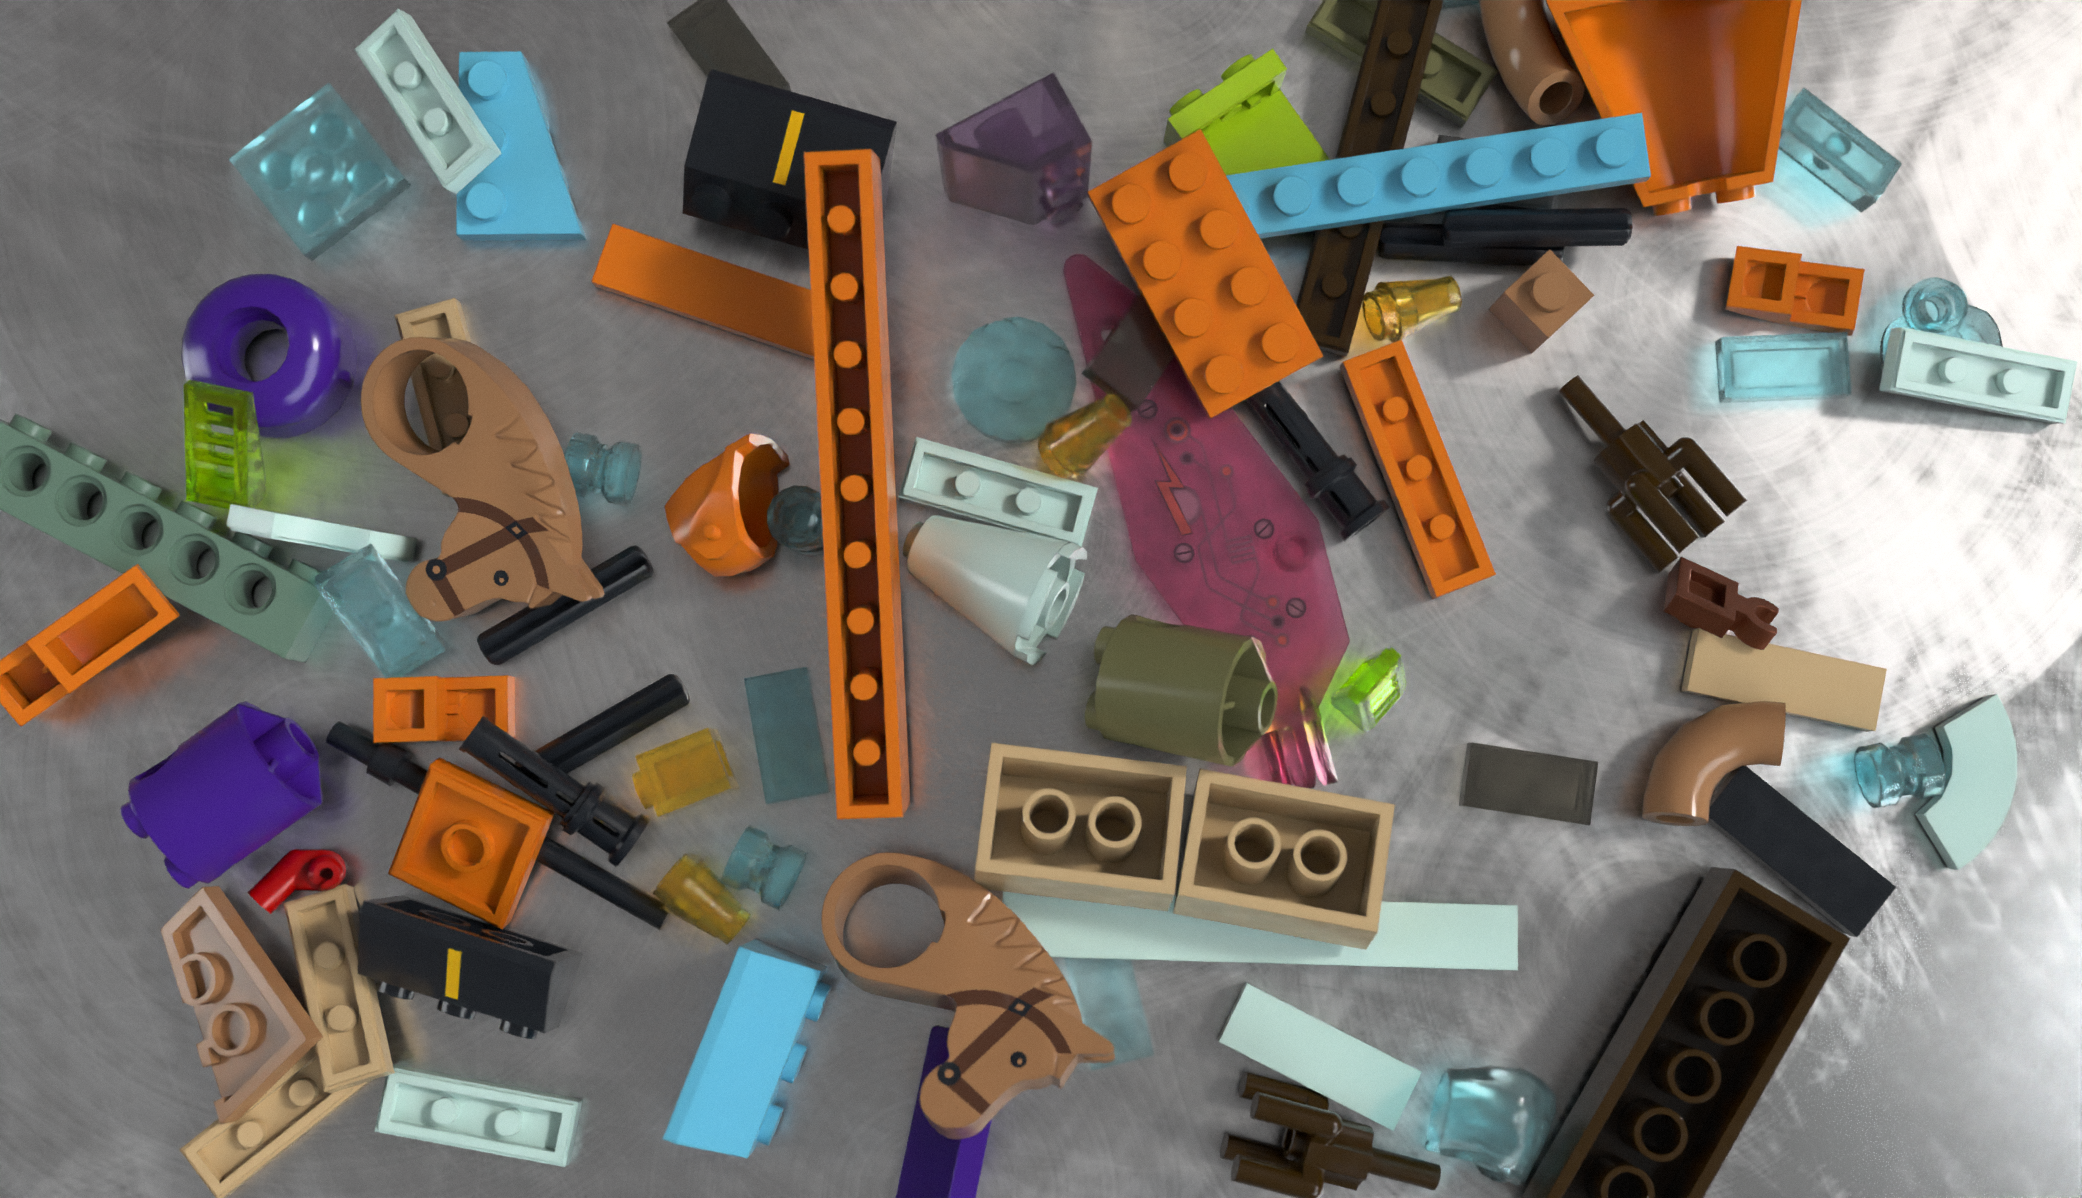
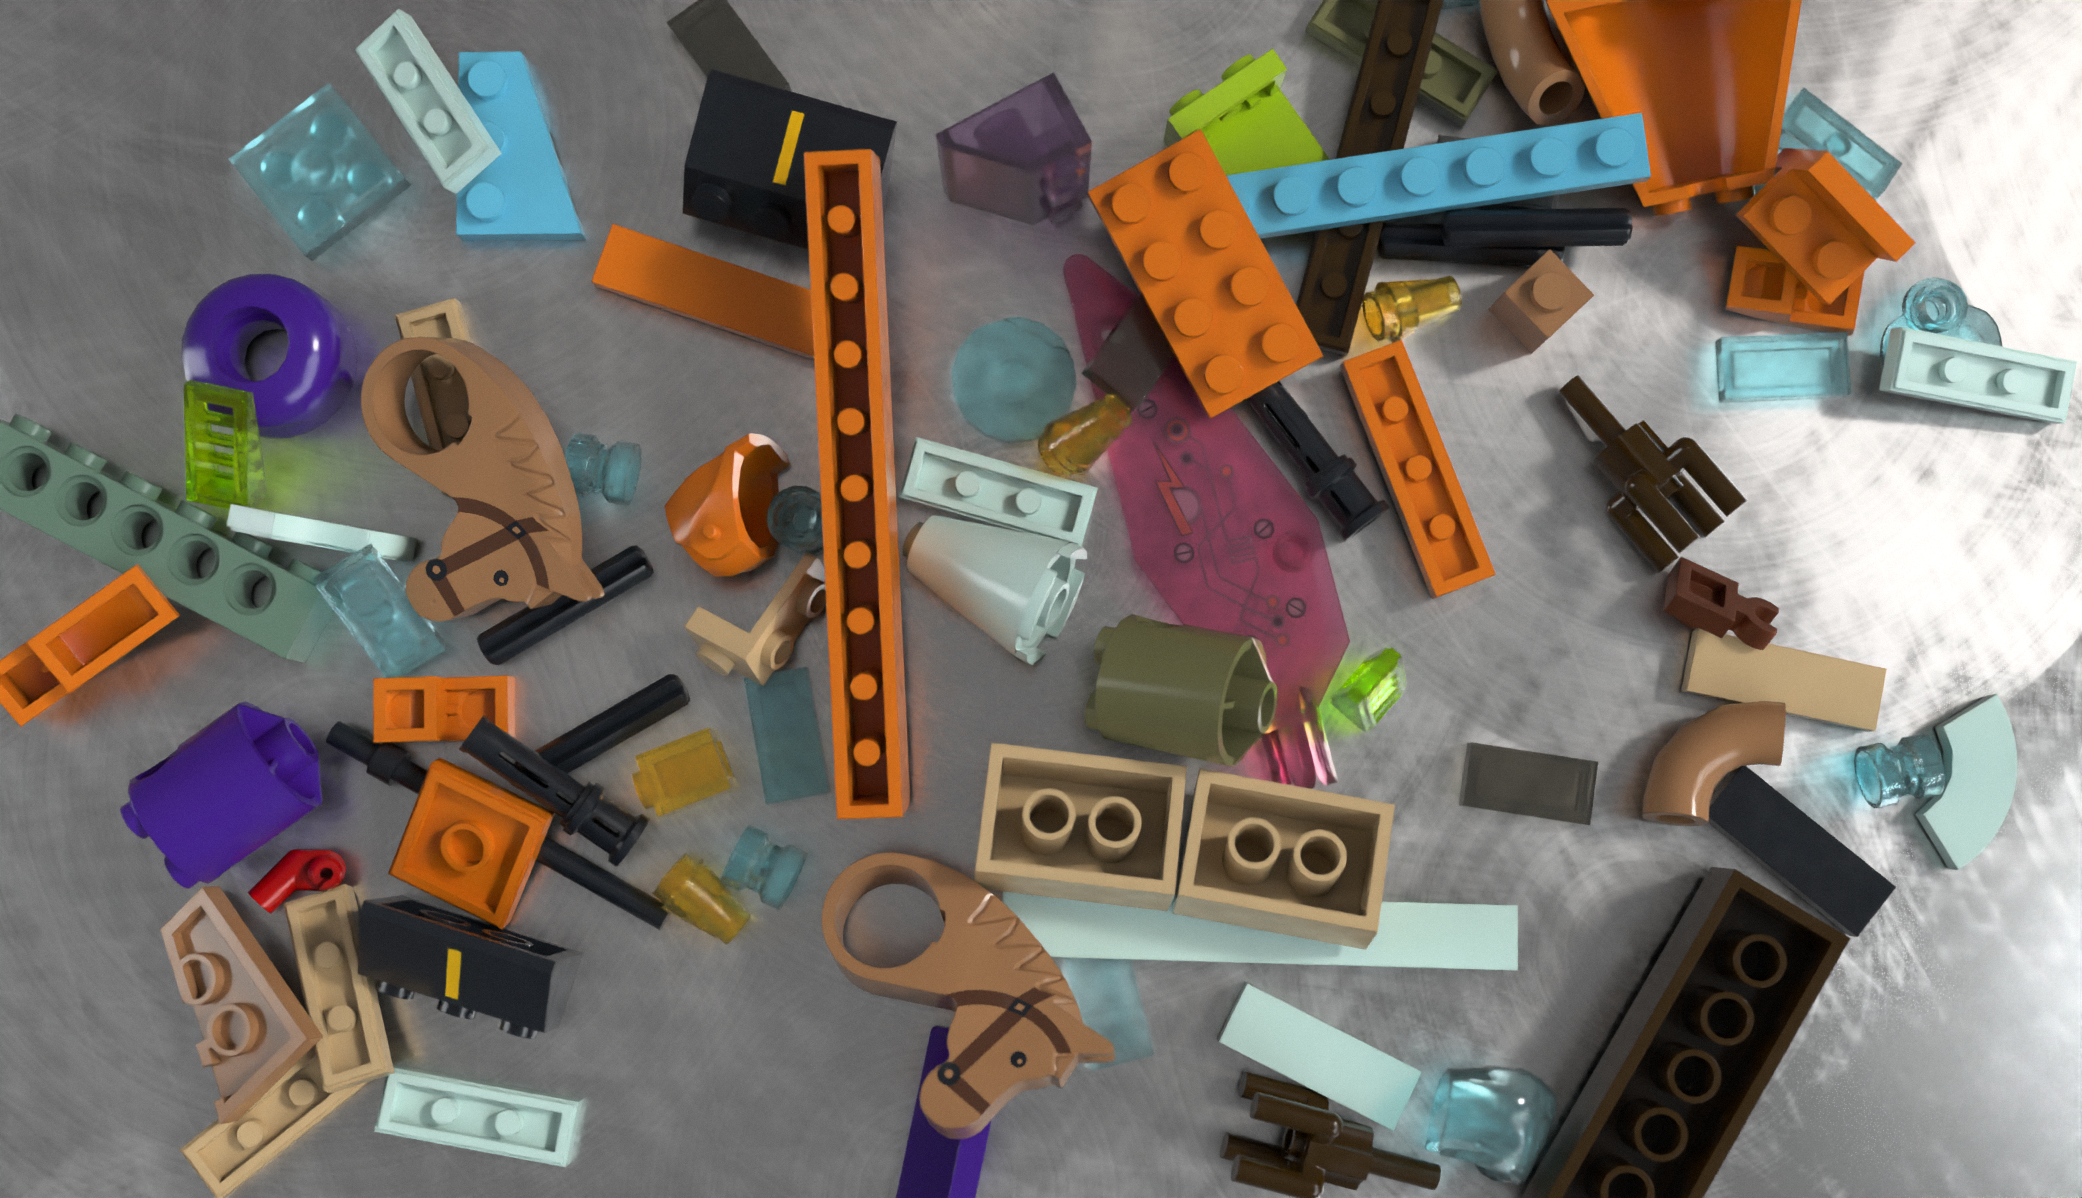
medium azure slope [663,938,832,1158] -> none
none -> tan bracket [684,553,826,686]
none -> orange bracket [1736,148,1916,305]

